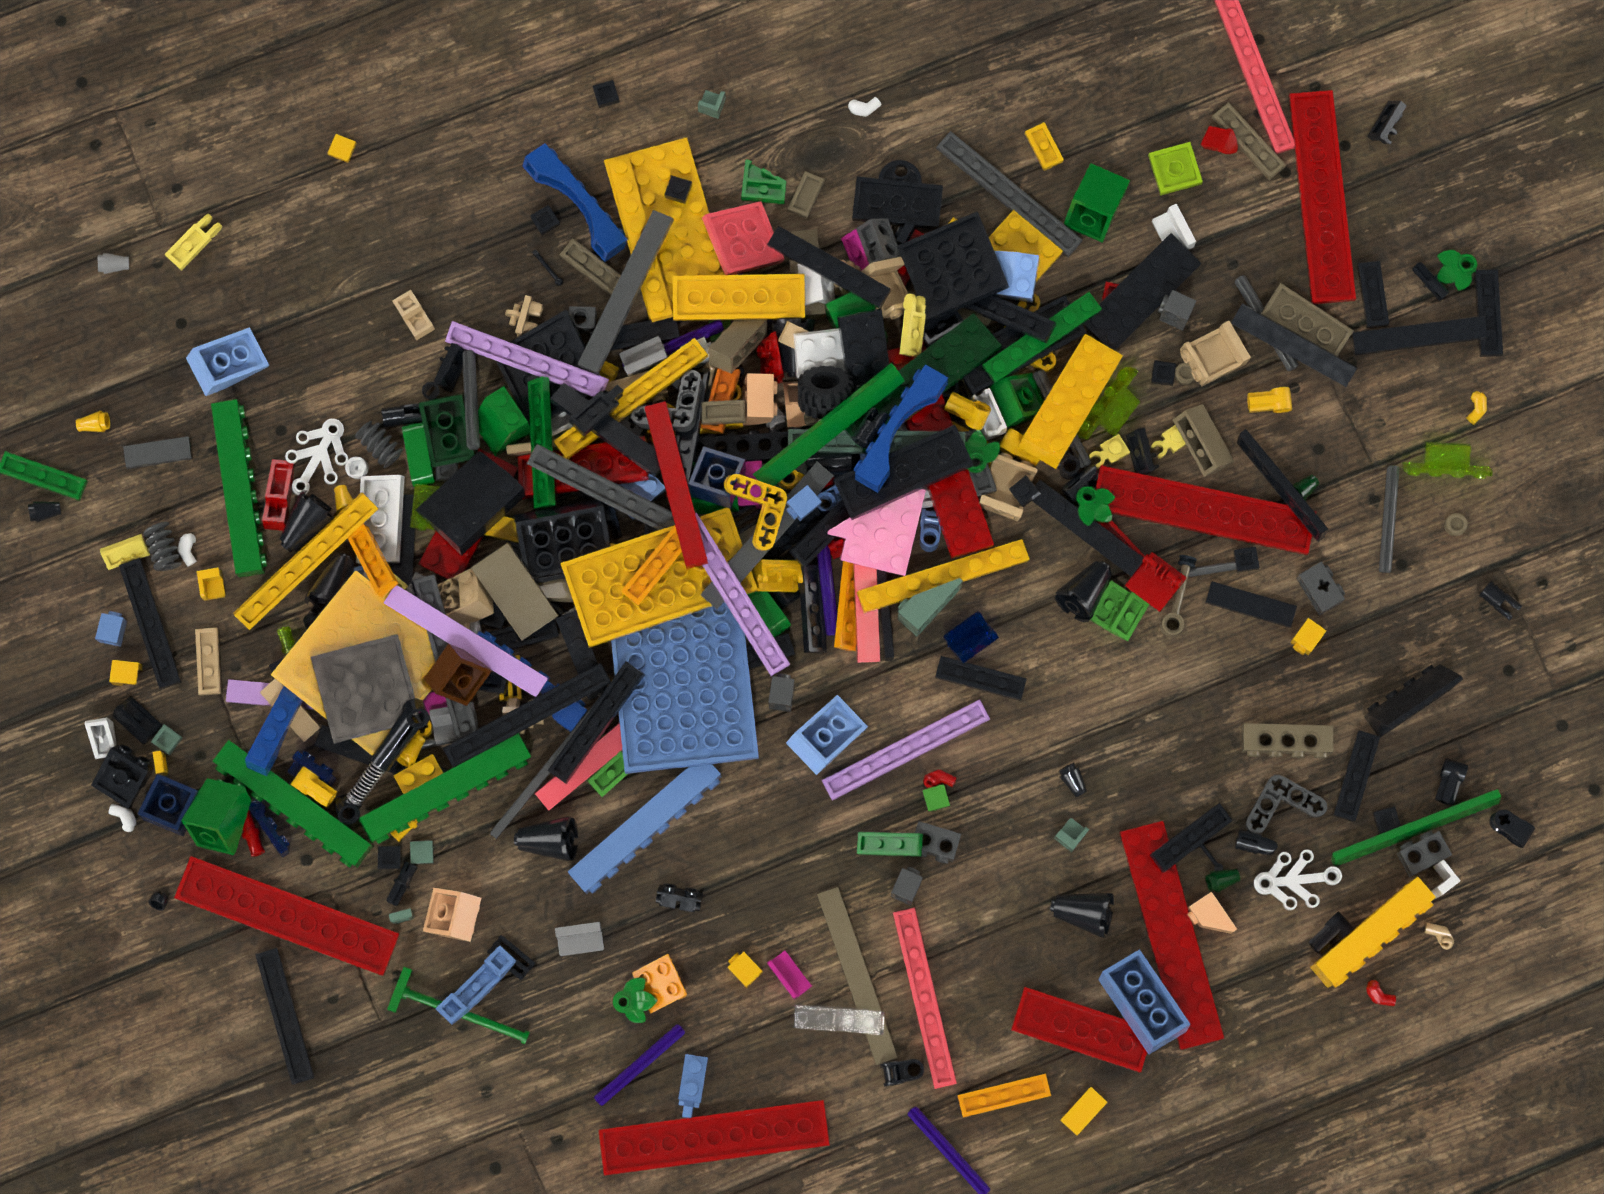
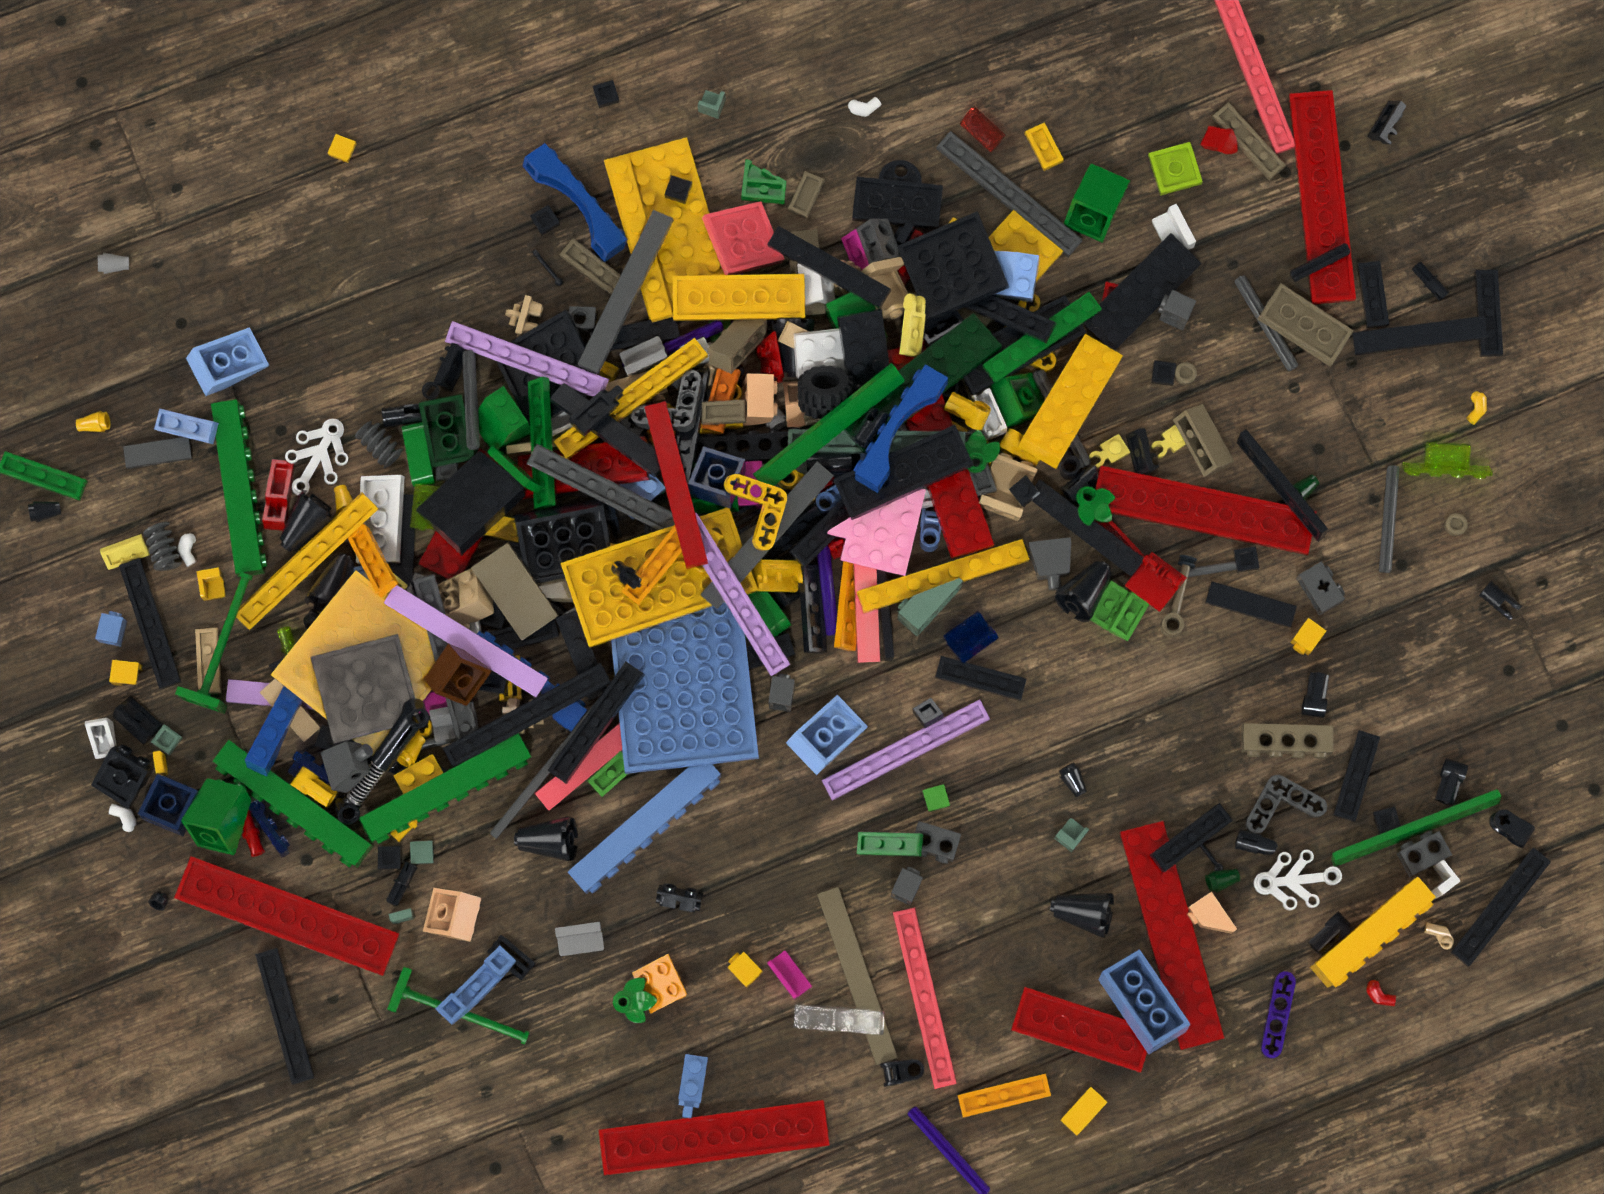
light yellow hinge [165,214,222,271] -> none
white tile [345,456,369,479] -> none
tan slope [392,290,435,341] -> none
dark purple axle [594,1024,685,1106] -> none
medium blue brick [786,485,821,521] -> none
red arm [923,769,957,788] -> none
clear neon green bracket [1077,367,1140,440] -> none
tan panel [1180,321,1251,387] -> none
black tile [1231,303,1357,387] -> none
yellow piece [1247,387,1292,413] -> none
black slope [1364,664,1463,738] -> none
green plate [1437,250,1477,291] -> none
none -> medium blue tile [154,409,219,444]
none -> green tile [175,572,253,714]
none -> dark grey torso [321,741,373,793]
none -> green tile [487,446,542,493]
none -> black axle [611,561,642,589]
none -> black plate [913,698,944,728]
none -> clear red plate [960,106,1006,153]
none -> dark grey torso [1028,537,1071,591]
none -> dark purple beam [1261,971,1296,1059]
none -> black axle [1290,243,1350,282]
none -> black piece [1301,672,1329,718]
none -> black plate [1450,847,1551,967]

